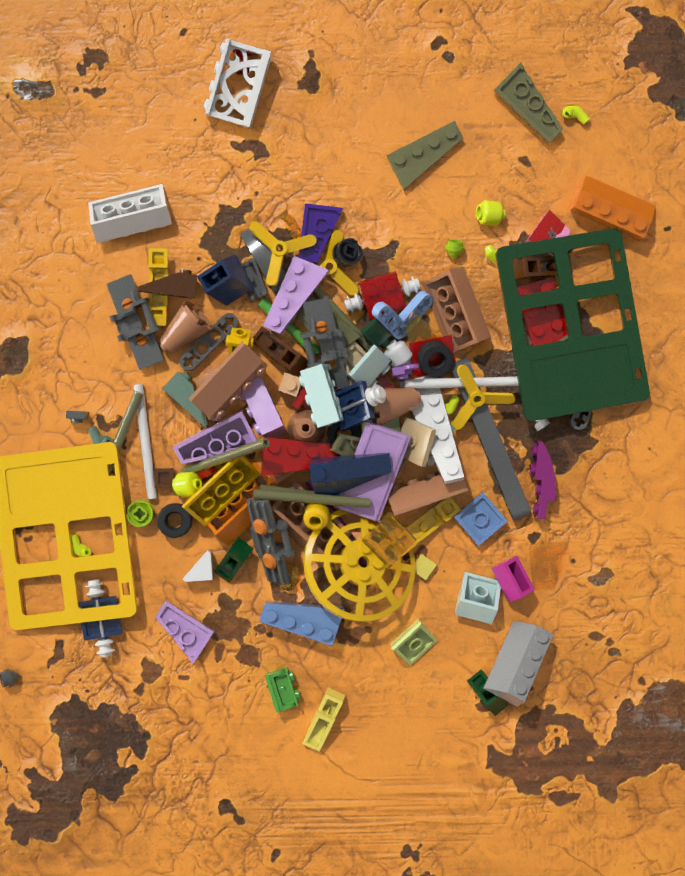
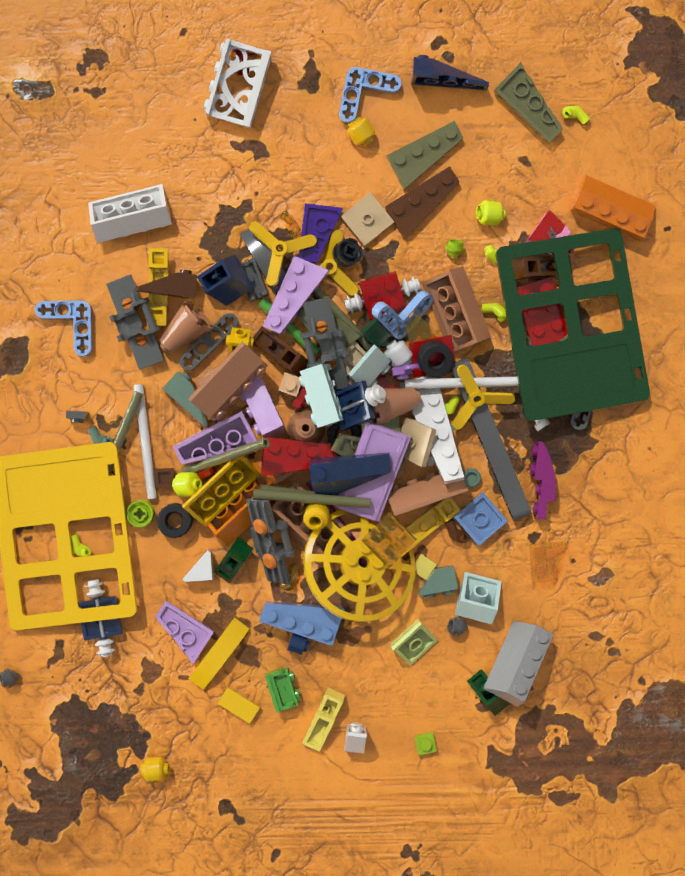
dark pink piece [491,556,535,602] -> none
none -> light blue beam [35,300,93,357]
none -> yellow head [140,757,170,783]
none -> yellow slope [188,617,250,690]
none -> yellow tile [217,687,260,724]
none -> dark blue plate [287,633,310,655]
none -> light blue beam [339,67,401,124]
none -> tan plate [341,192,394,247]
none -> white slope [344,722,367,753]
none -> yellow head [347,116,376,146]
none -> reddish brown wing [385,166,460,240]
none -> dark blue wedge [411,55,489,91]
none -> lime plate [414,731,437,756]
none -> sand green slope [418,565,458,598]
none -> reddish brown arm [445,519,469,543]
none -> dark grey plate [447,617,468,636]
none -> sand green tile [463,468,481,487]
none -> neon yellow arm [481,303,507,322]

